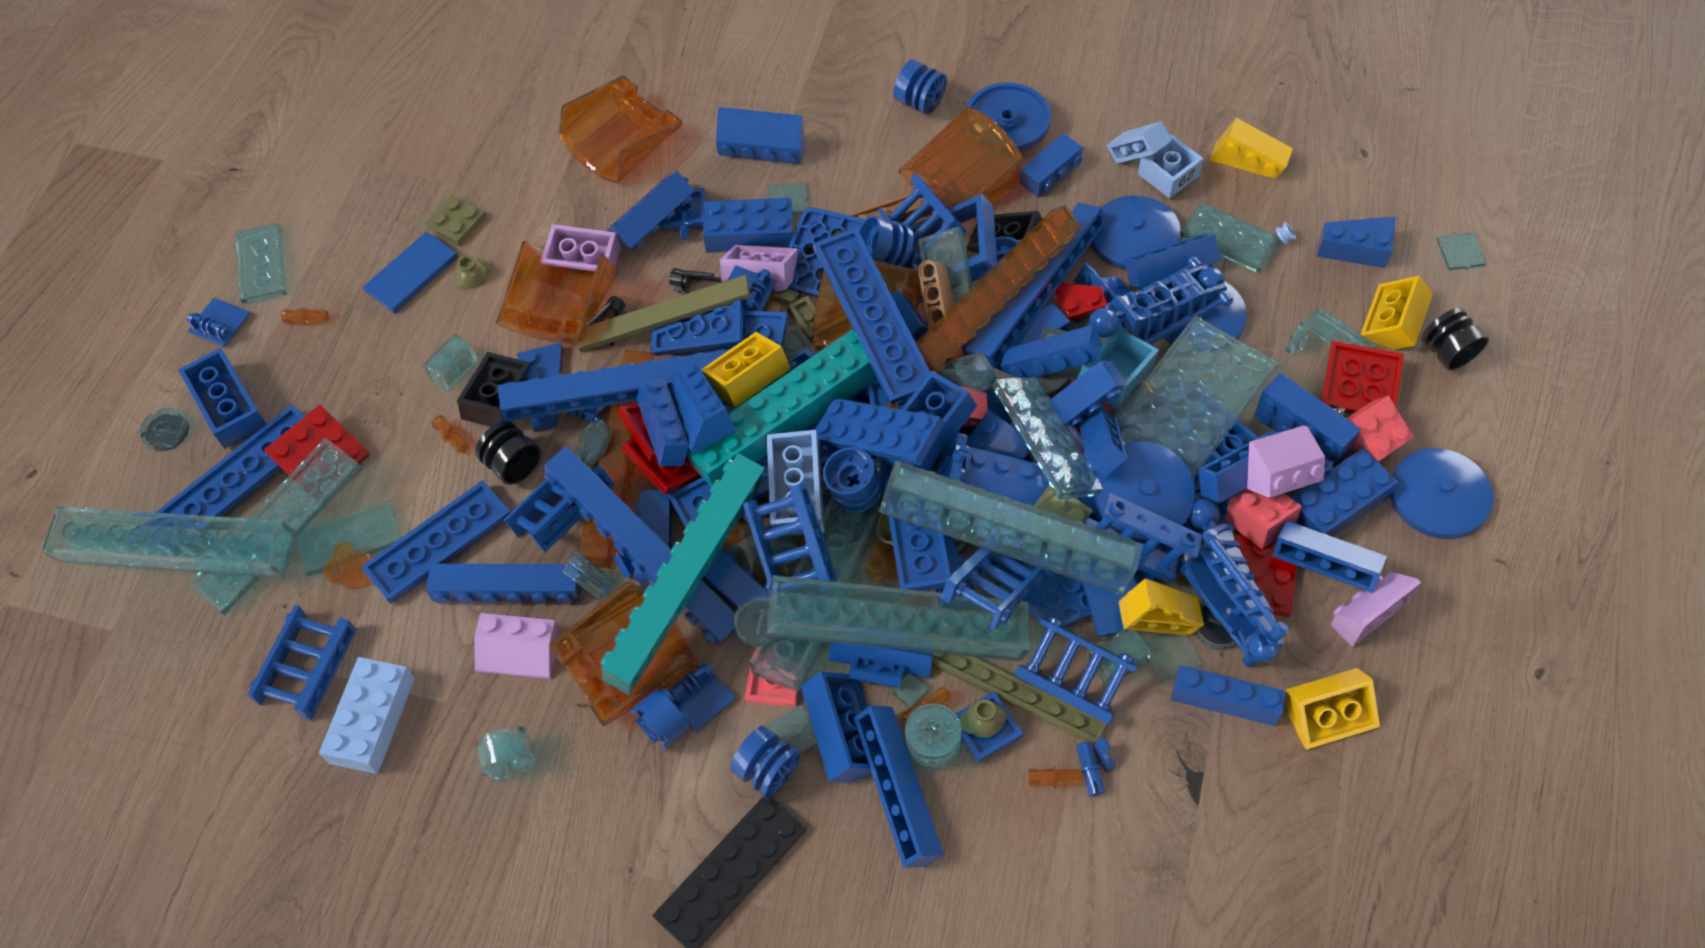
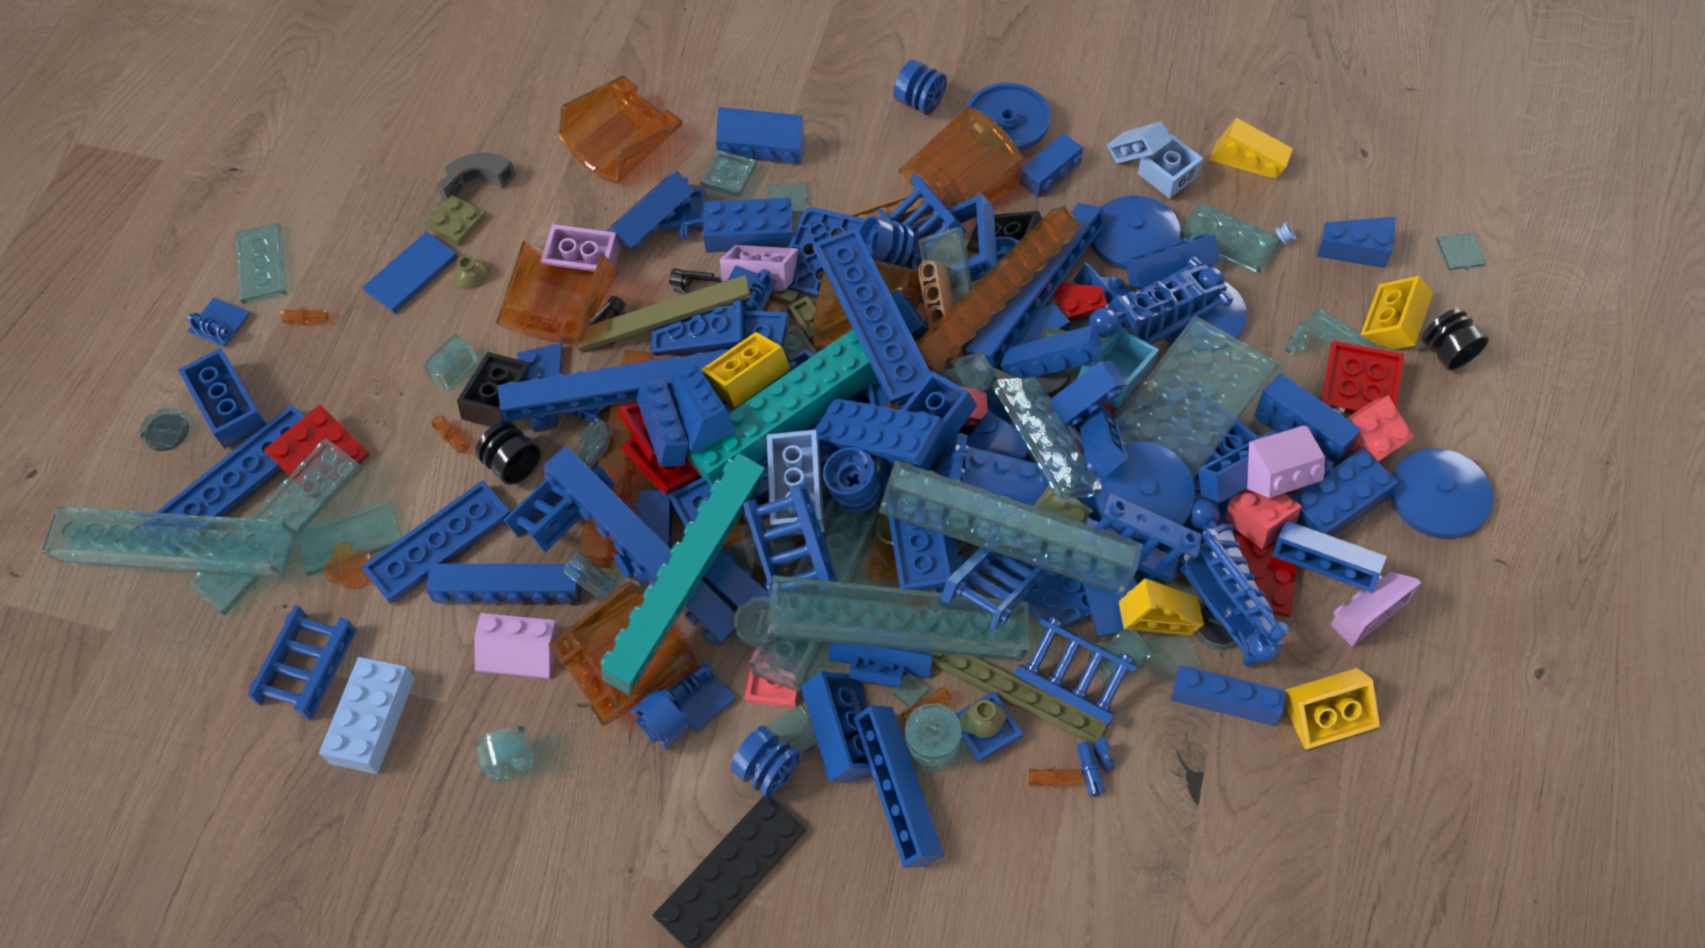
none -> dark grey arch [437,153,516,201]
none -> clear light blue plate [700,150,756,197]

